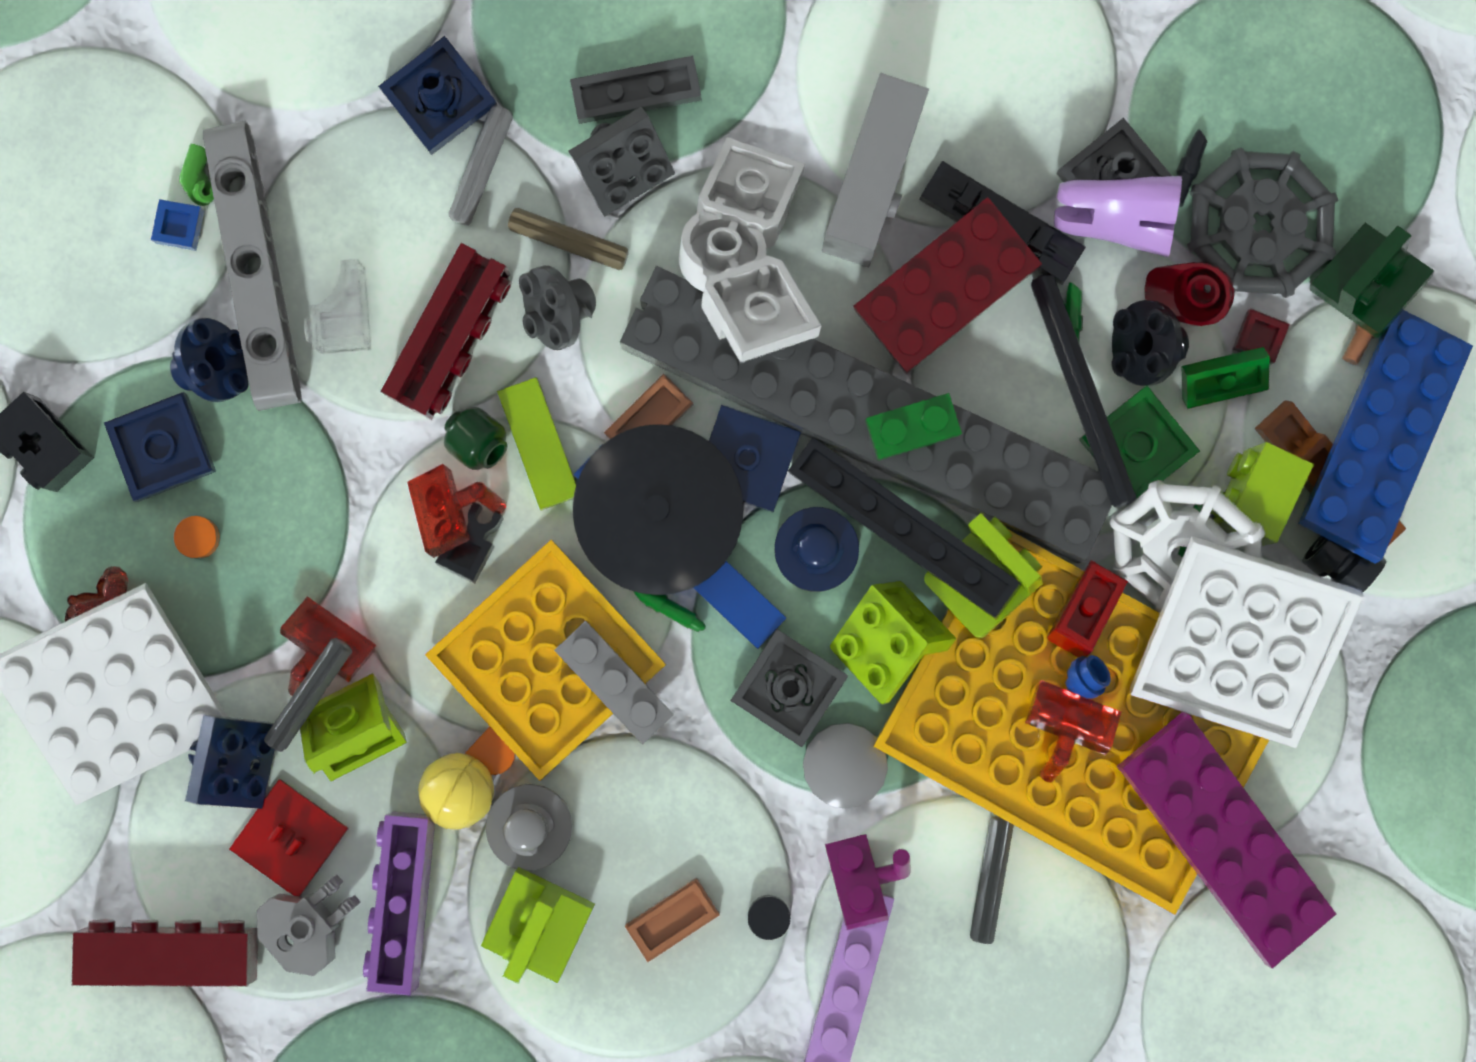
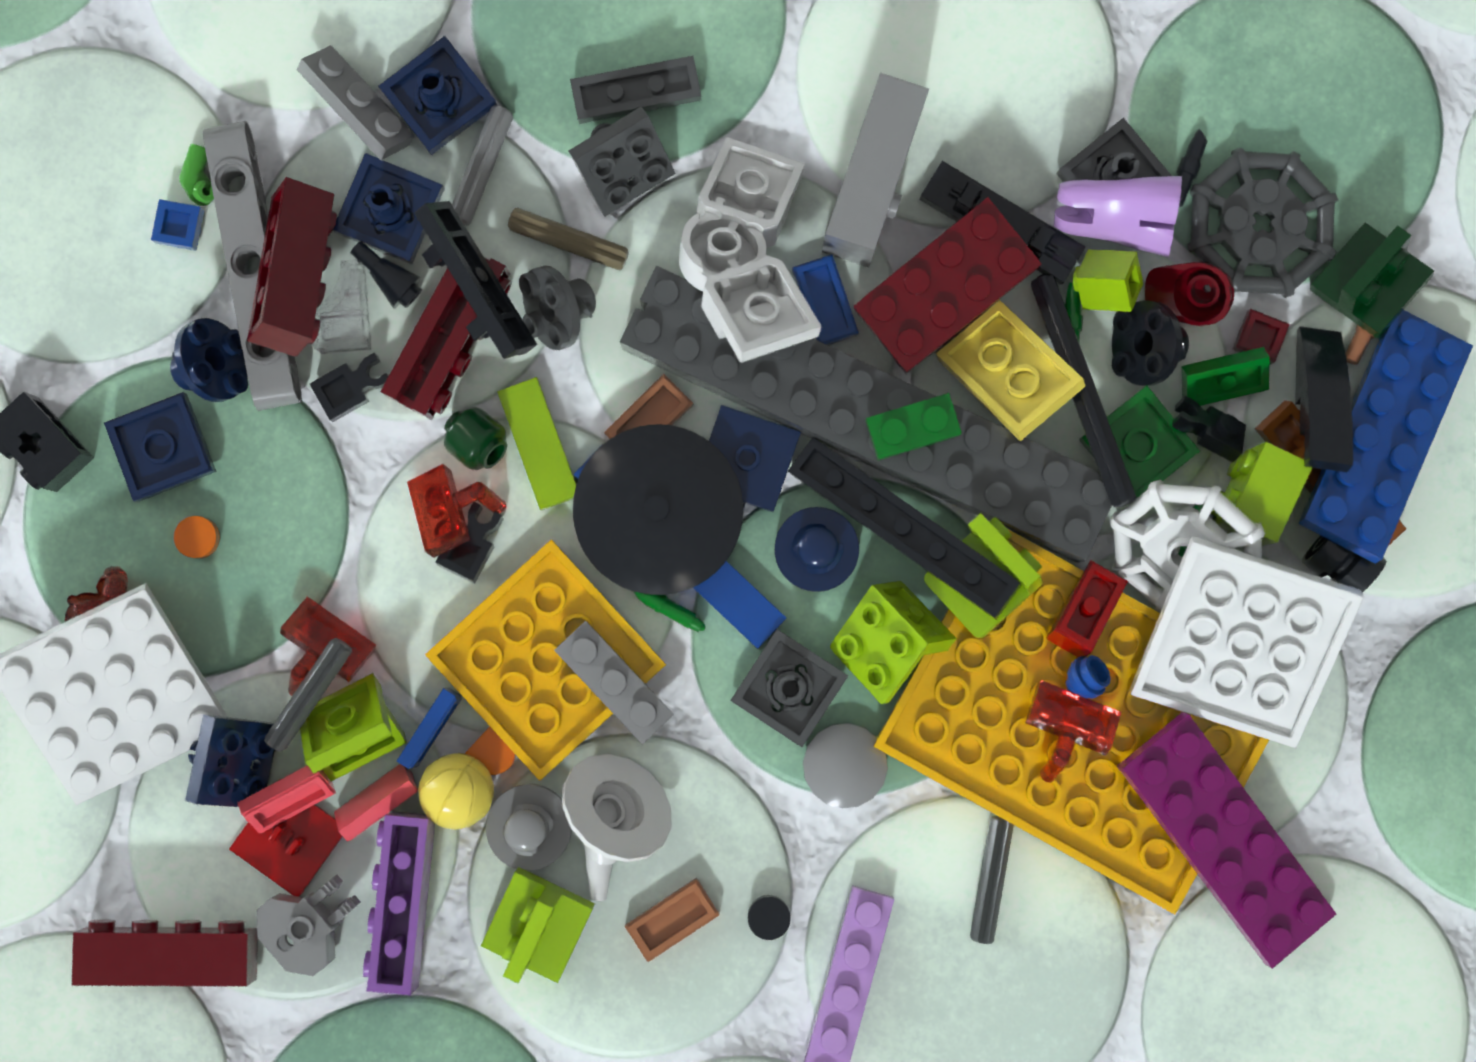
magenta plate [825,834,911,930] -> none
none -> coral tile [238,765,336,834]
none -> dark red brick [247,177,337,357]
none -> light grey plate [296,45,415,160]
none -> black plate [309,353,389,422]
none -> dark blue plate [333,153,445,264]
none -> coral tile [334,764,418,842]
none -> black cone [350,241,422,309]
none -> blue tile [397,688,462,769]
none -> black hinge [414,201,538,359]
none -> white piece [562,754,672,901]
none -> blue tile [792,254,859,345]
none -> light yellow plate [936,300,1085,441]
none -> lime brick [1073,249,1144,312]
none -> black plate [1172,395,1246,463]
none -> black slope [1295,326,1353,472]

